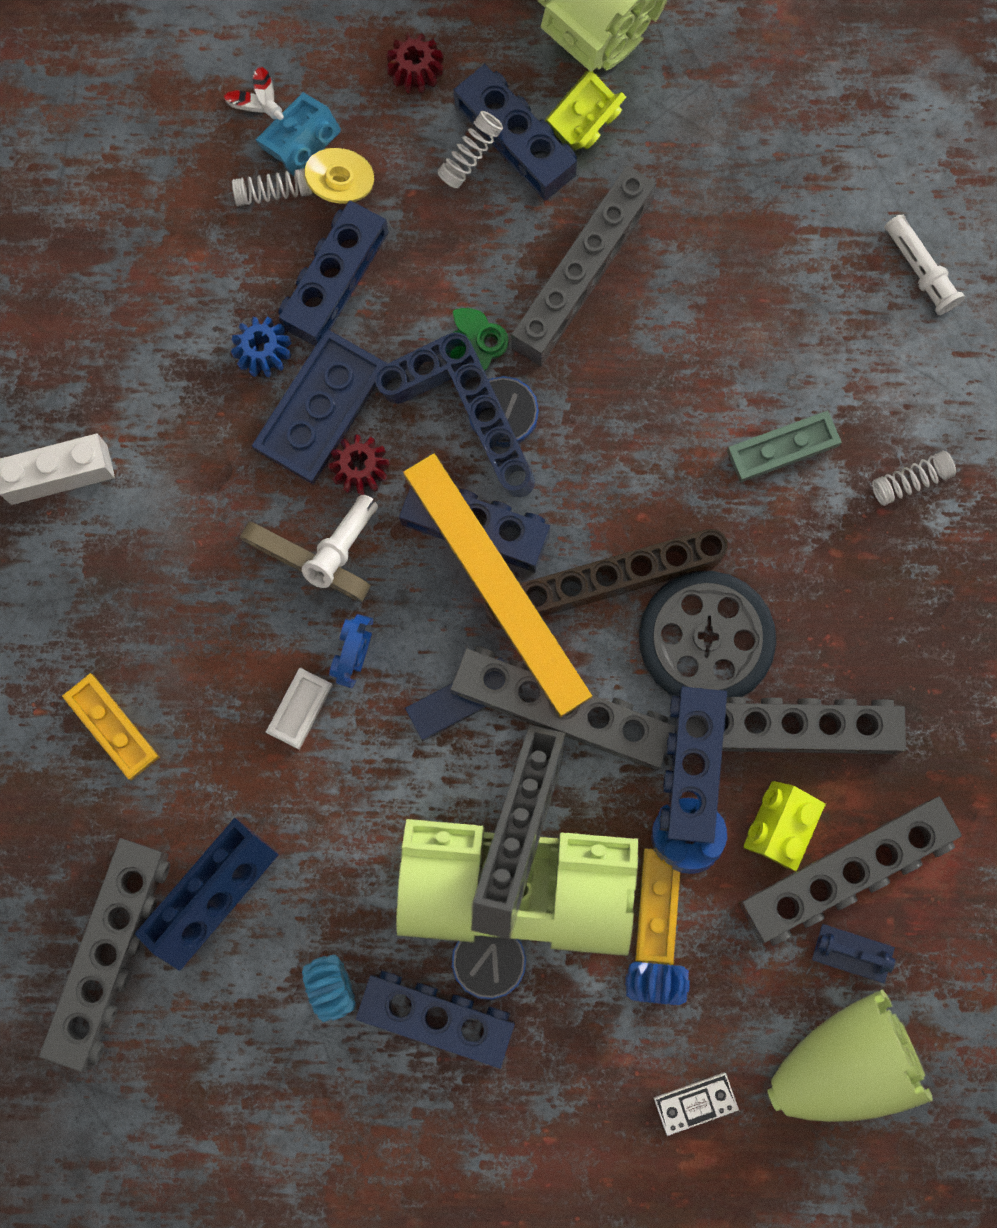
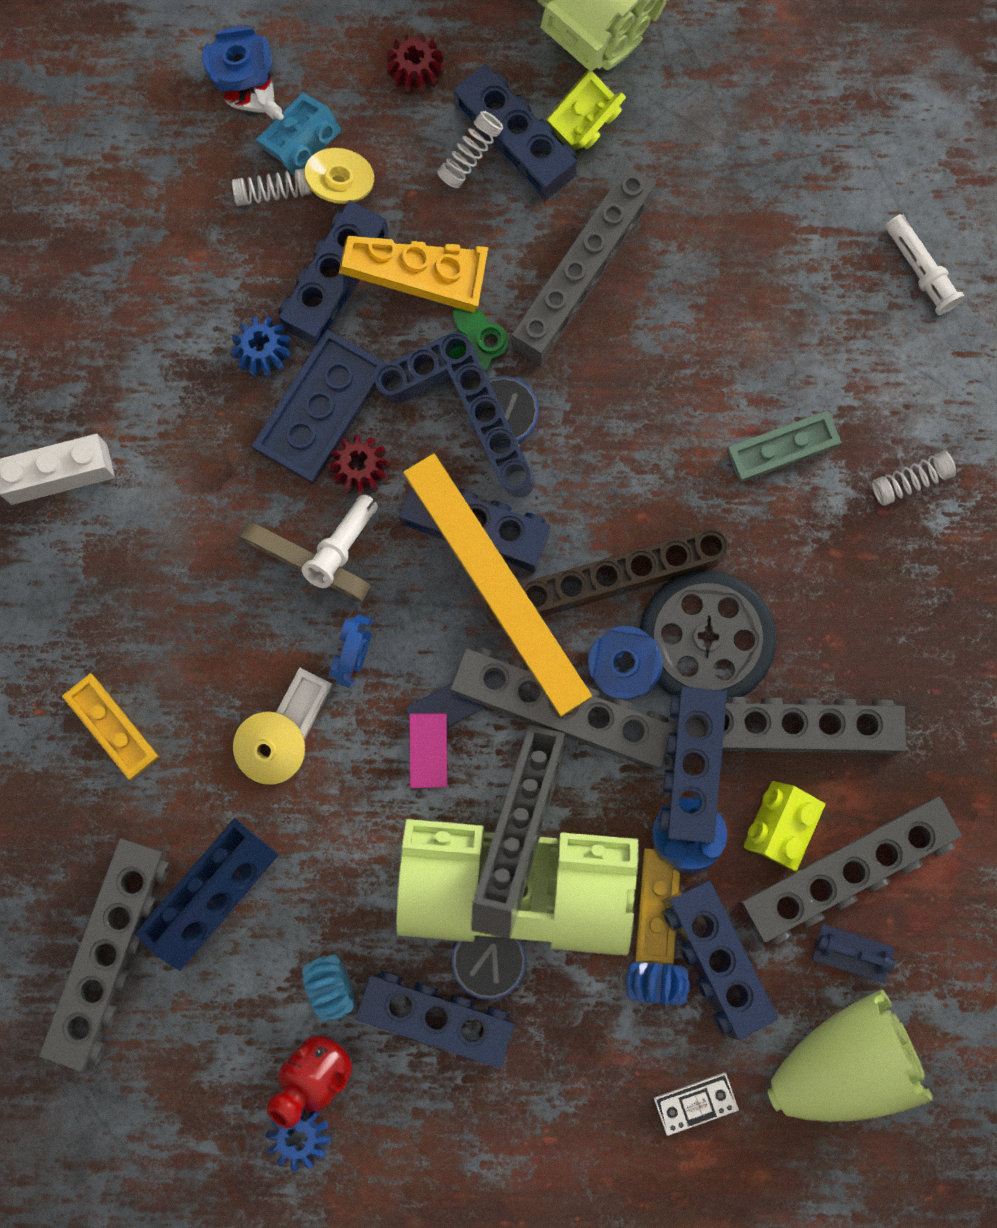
none -> blue plate [202,26,272,91]
none -> light yellow dish [233,711,305,785]
none -> blue gear [265,1110,331,1172]
none -> red piece [266,1035,353,1129]
none -> yellow wing [339,236,488,313]
none -> dark pink tile [409,712,447,788]
none -> blue plate [588,626,663,700]
none -> dark blue brick [662,880,779,1040]

